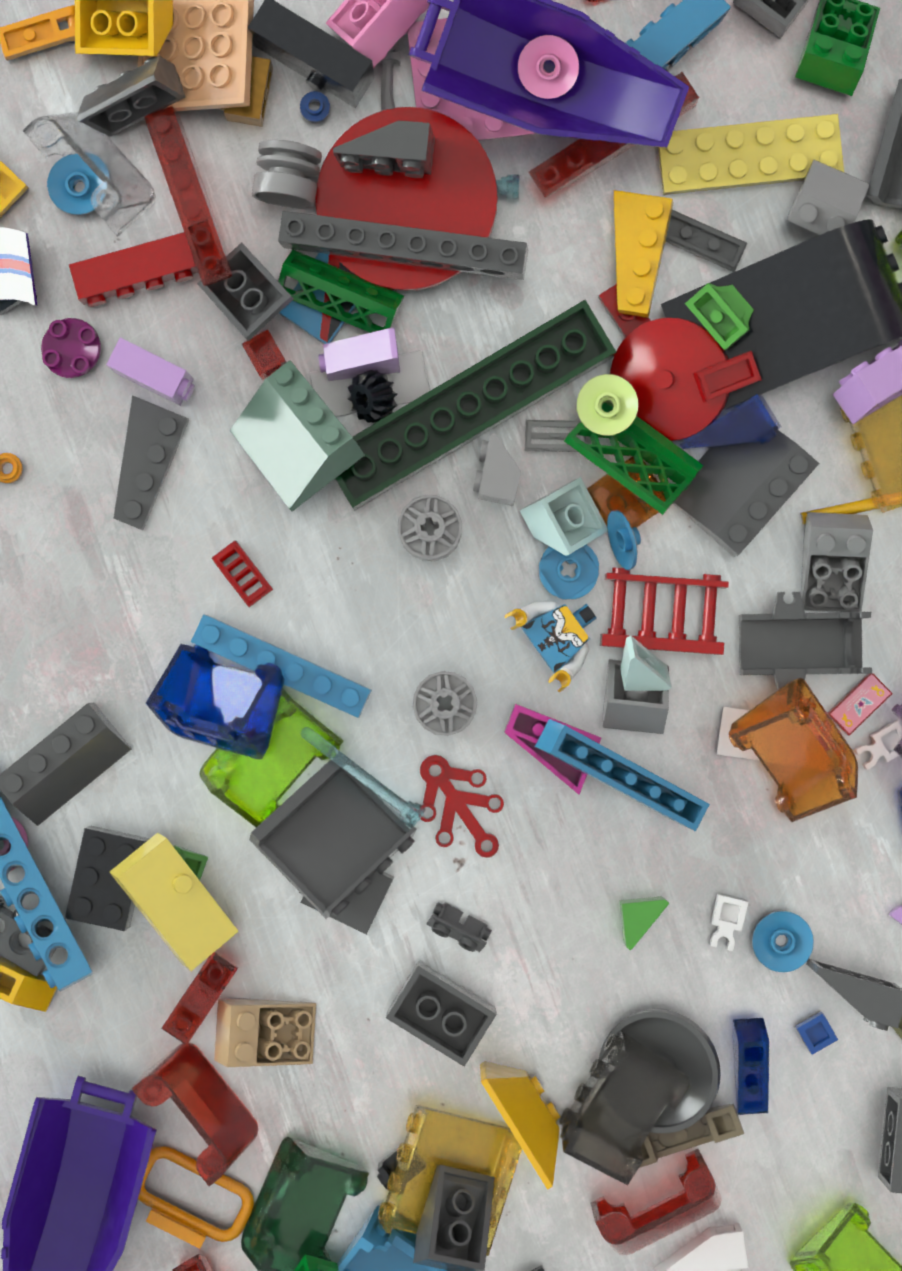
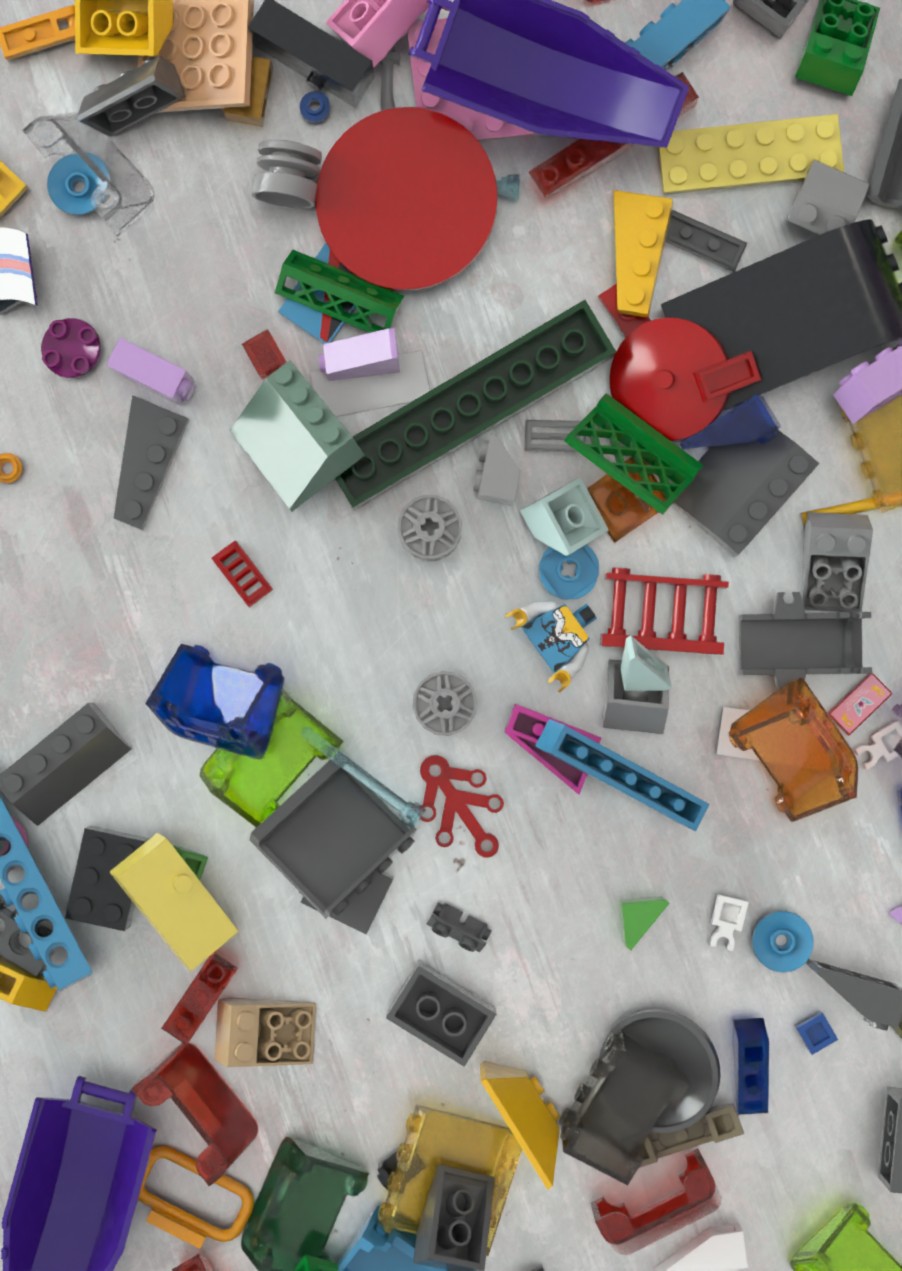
red brick [69,232,199,307] -> none
clear red slope [144,106,233,287] -> none
dark azure brick [191,614,372,718] -> none
dark grey slope [197,242,294,341] -> none
dark grey brick [278,211,528,280] -> none
dark grey slope [333,120,435,178] -> none
black gear [347,370,398,423] -> none
bright pink dish [518,35,579,99] -> none
yellowish green dish [577,374,638,436] -> none
dark azure dish [607,510,641,570] -> none
bright green slope [685,283,754,351] -> none

